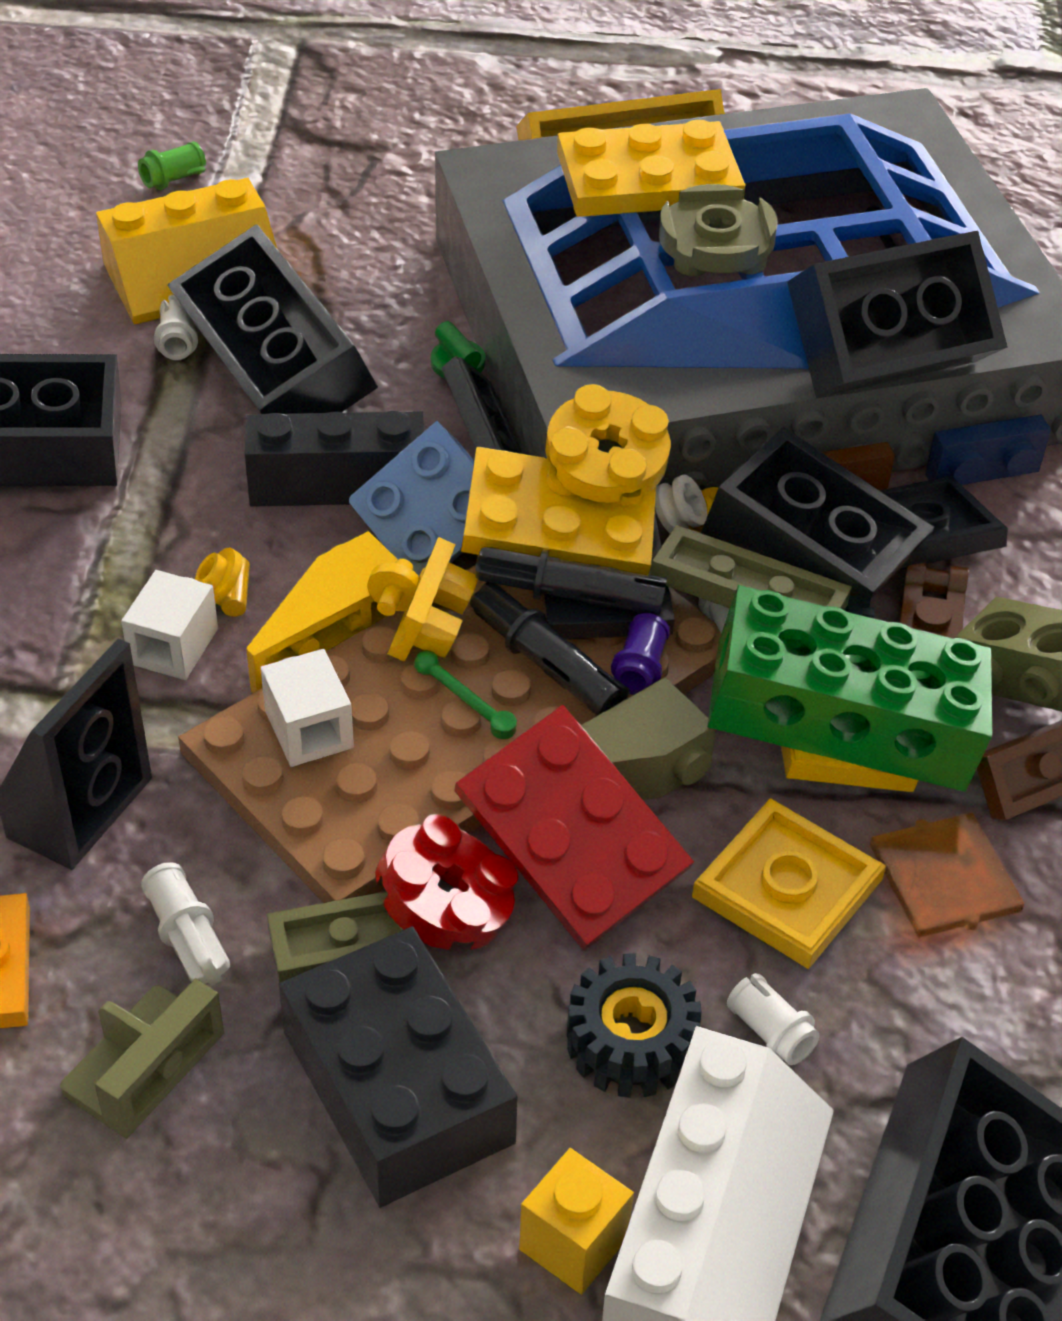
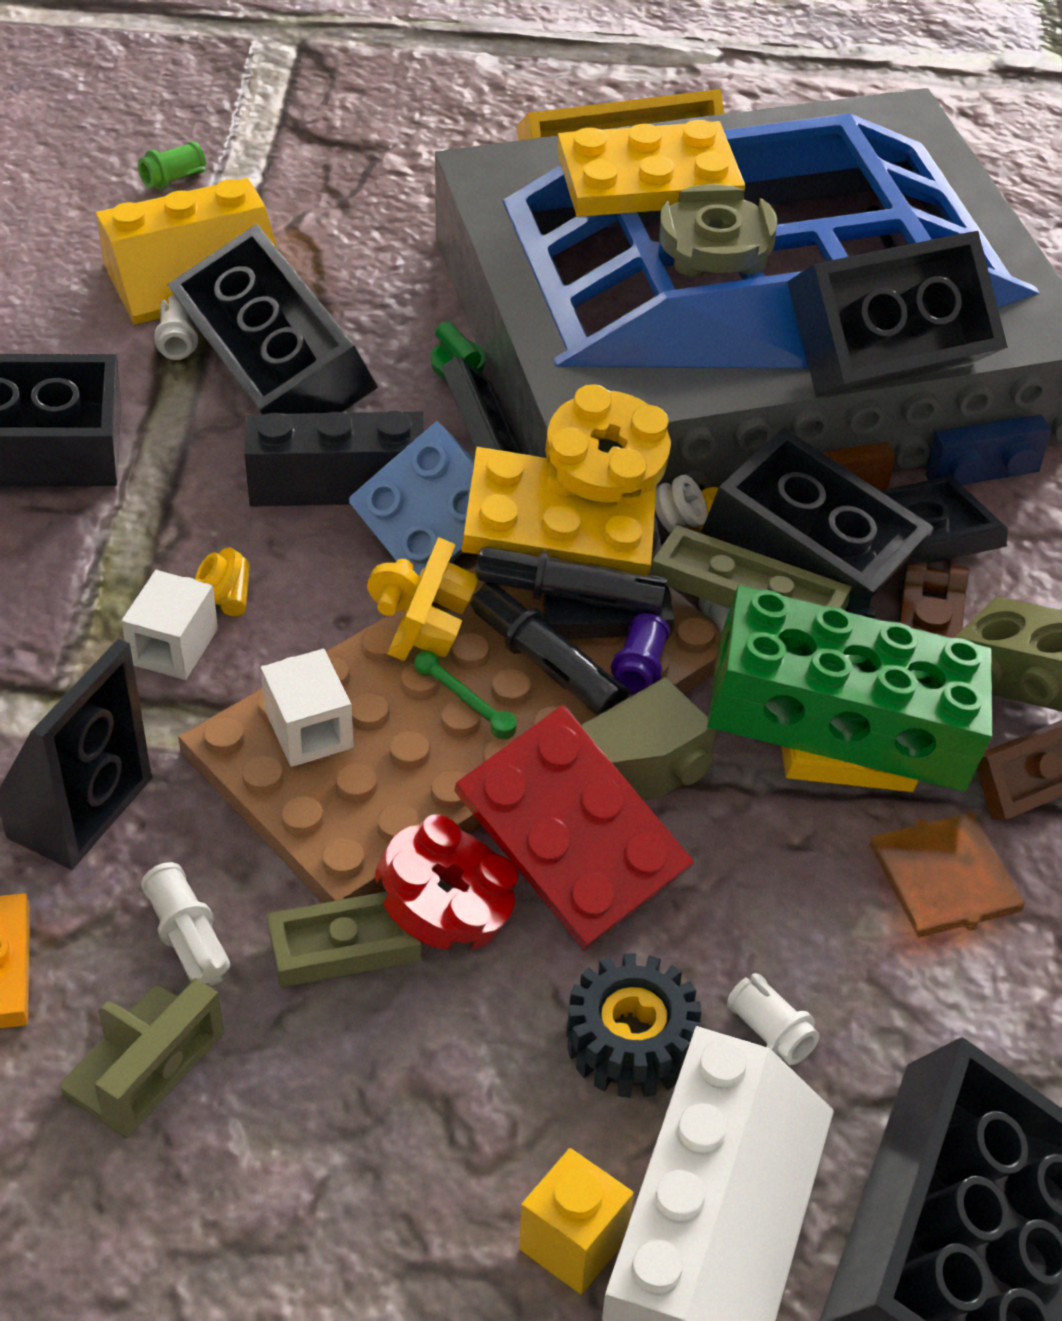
yellow slope [246,531,398,693] -> none
black brick [278,926,518,1208] -> none
yellow plate [692,798,886,969] -> none

